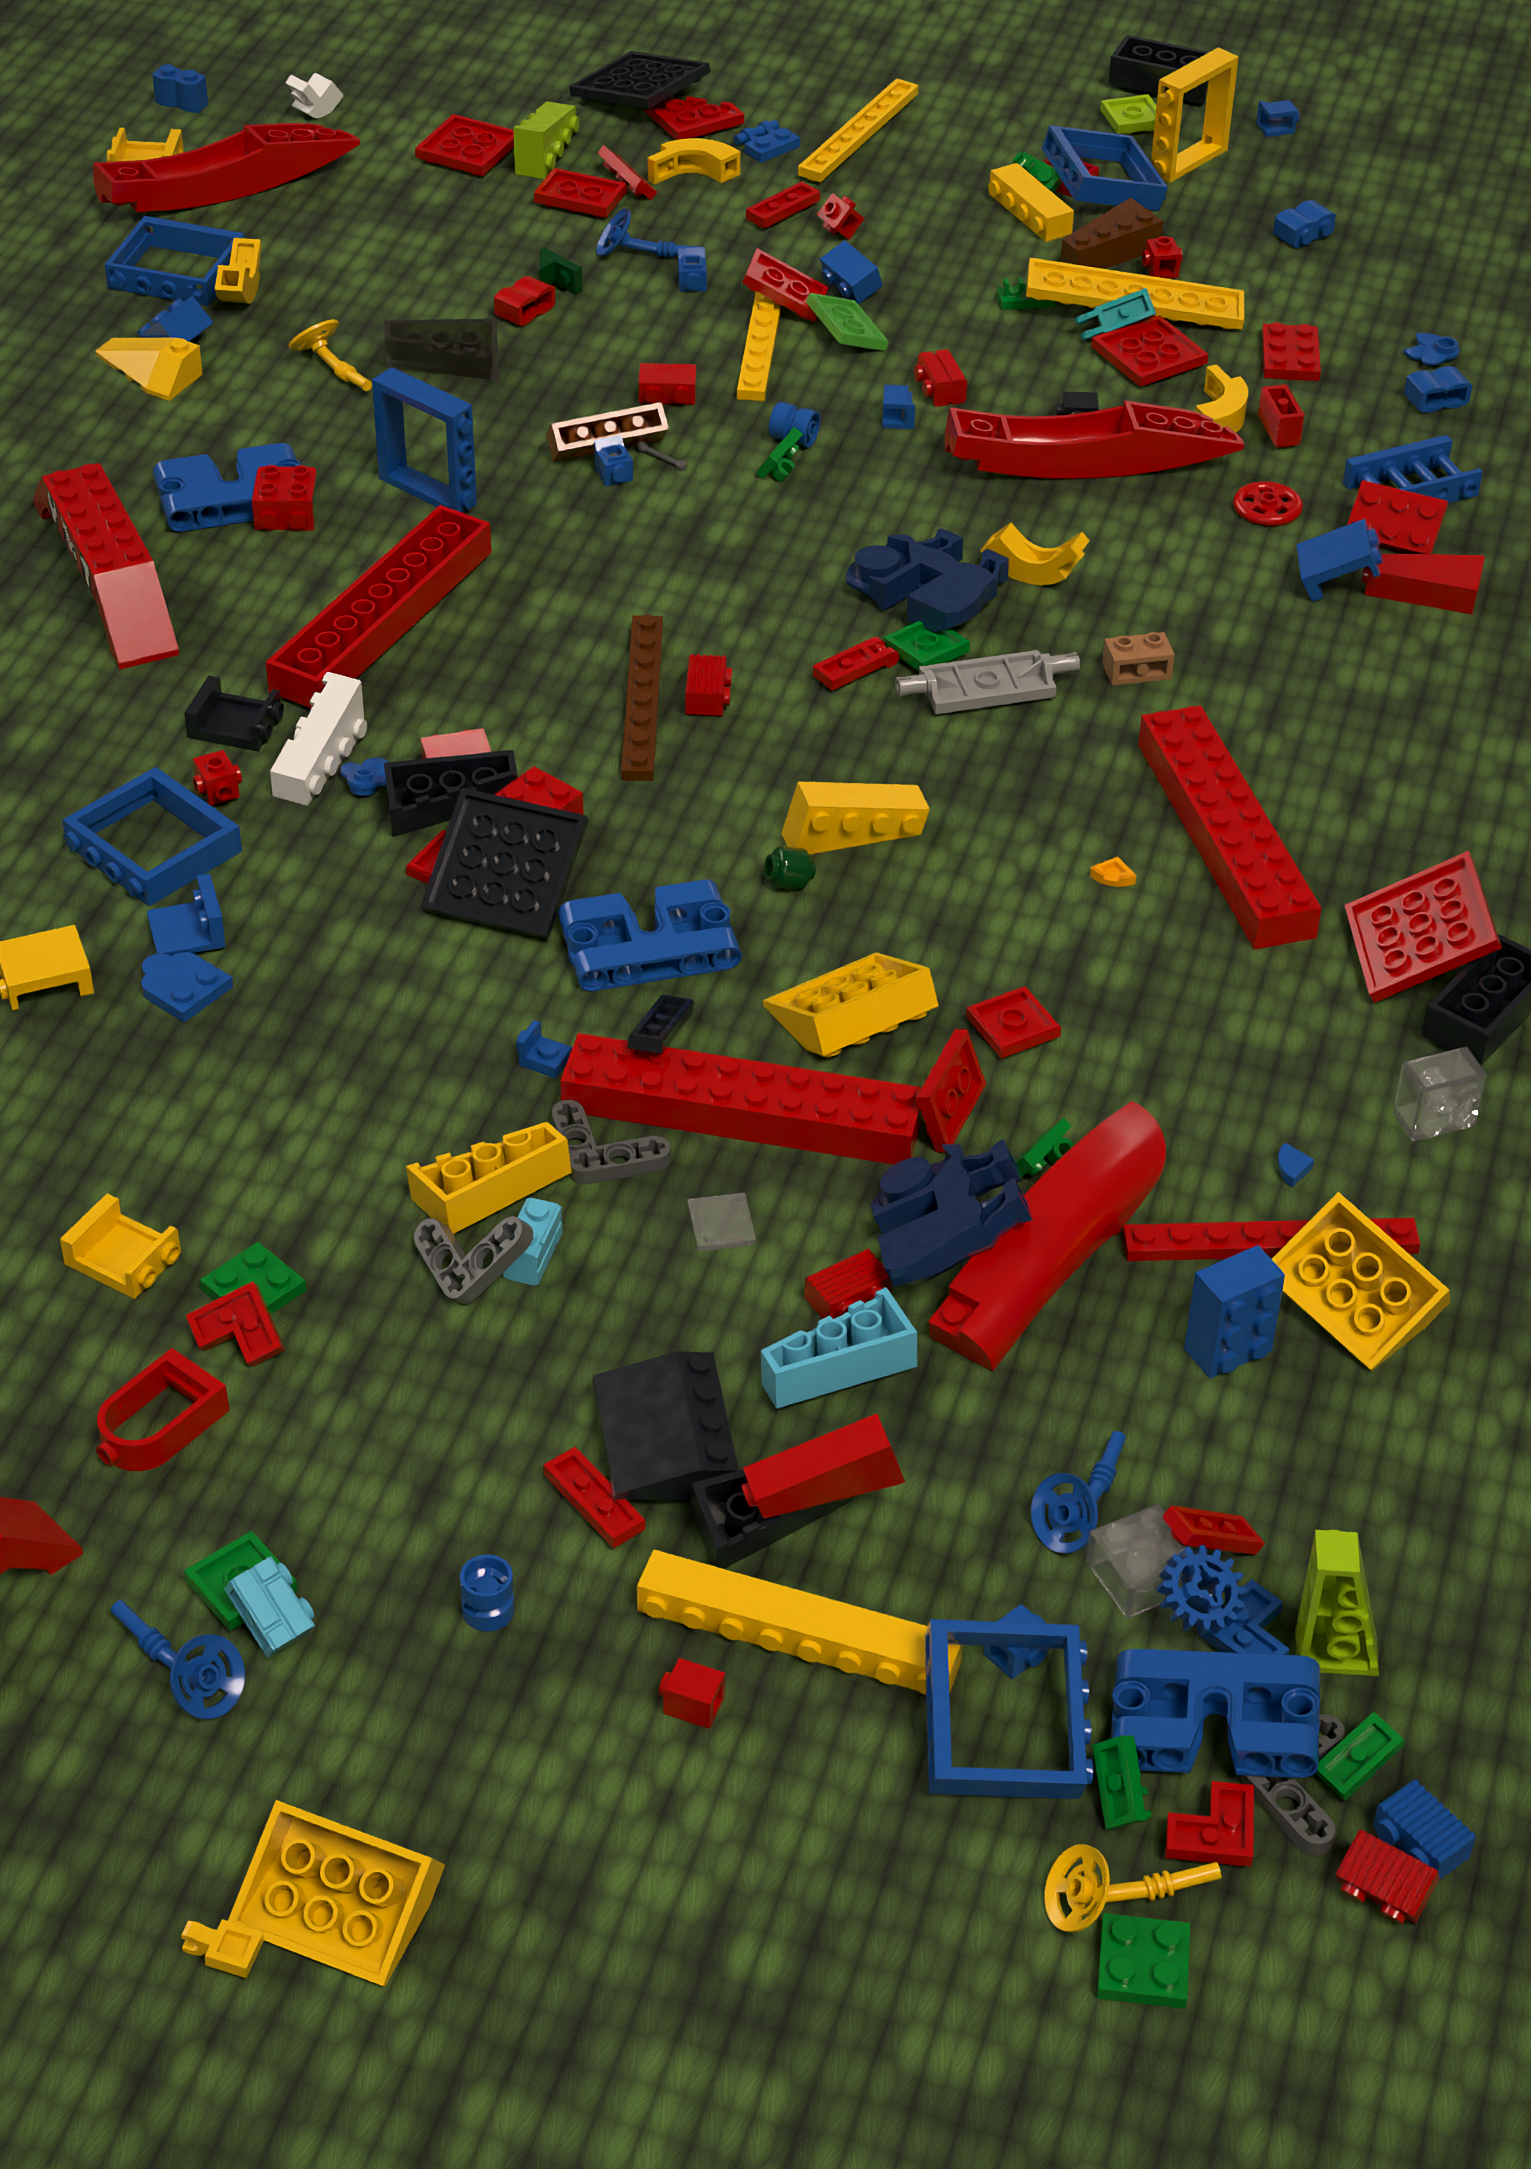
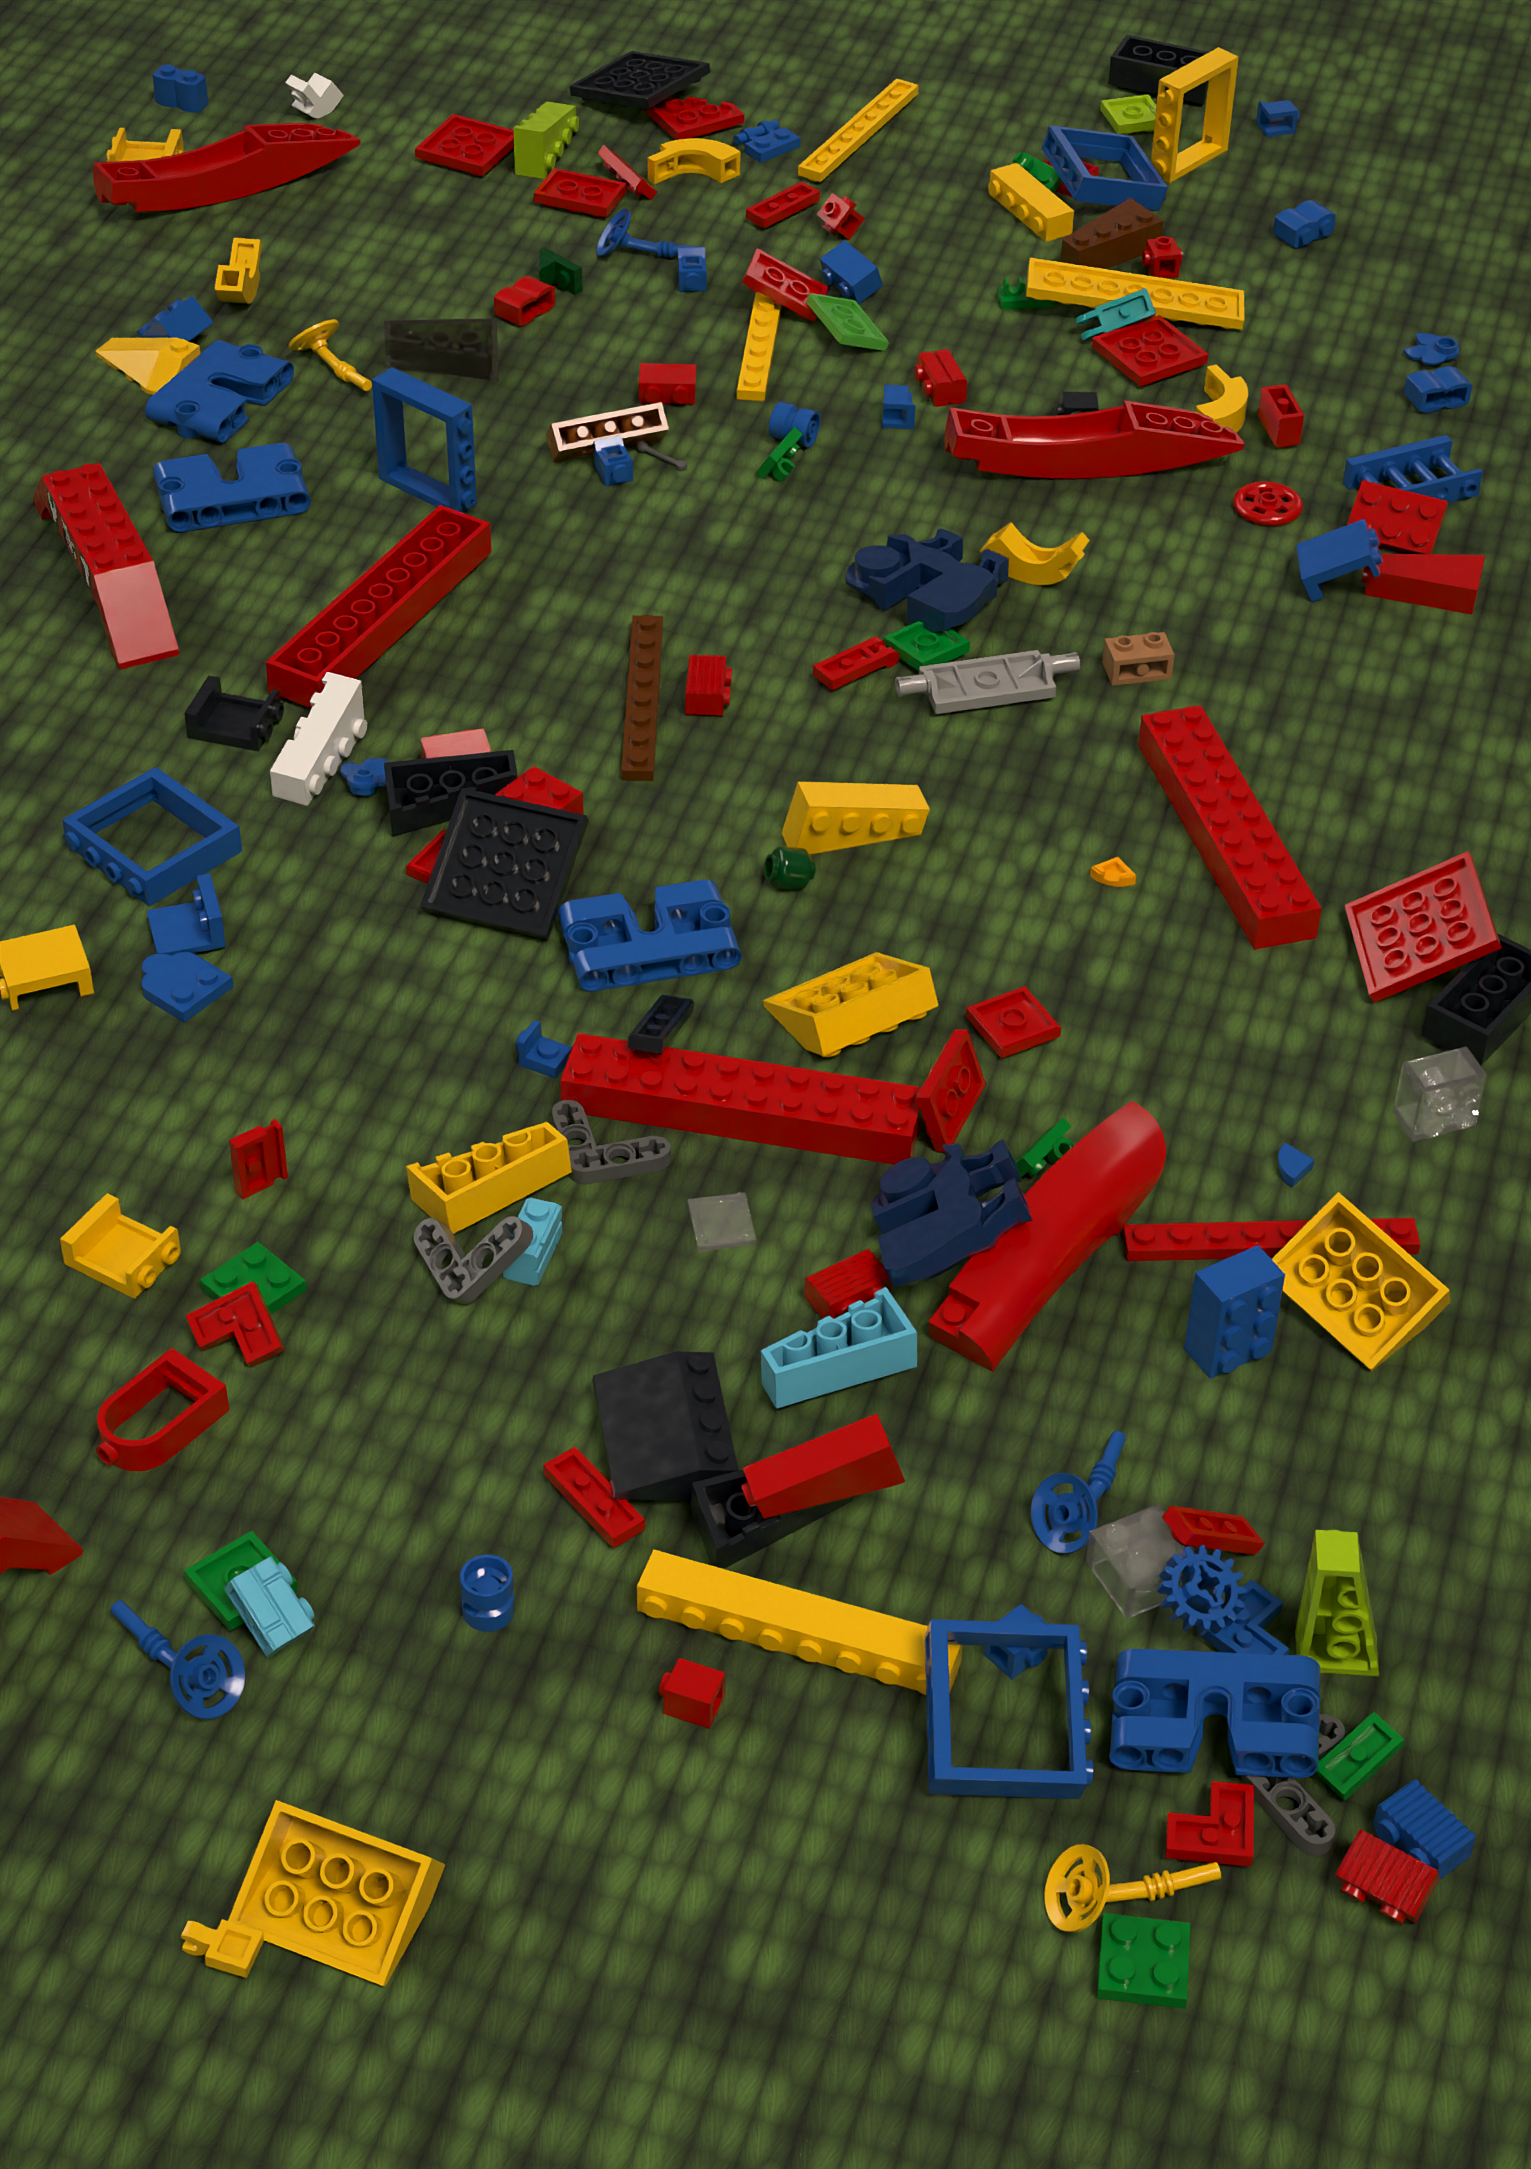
blue window [105,216,244,306] -> none
red brick [192,750,242,806] -> none
red bracket [252,465,317,531] -> none
green plate [1092,1735,1152,1830] -> none
red plate [1262,322,1321,381] -> none
none -> blue connector [145,340,294,443]
none -> red plate [229,1118,288,1200]

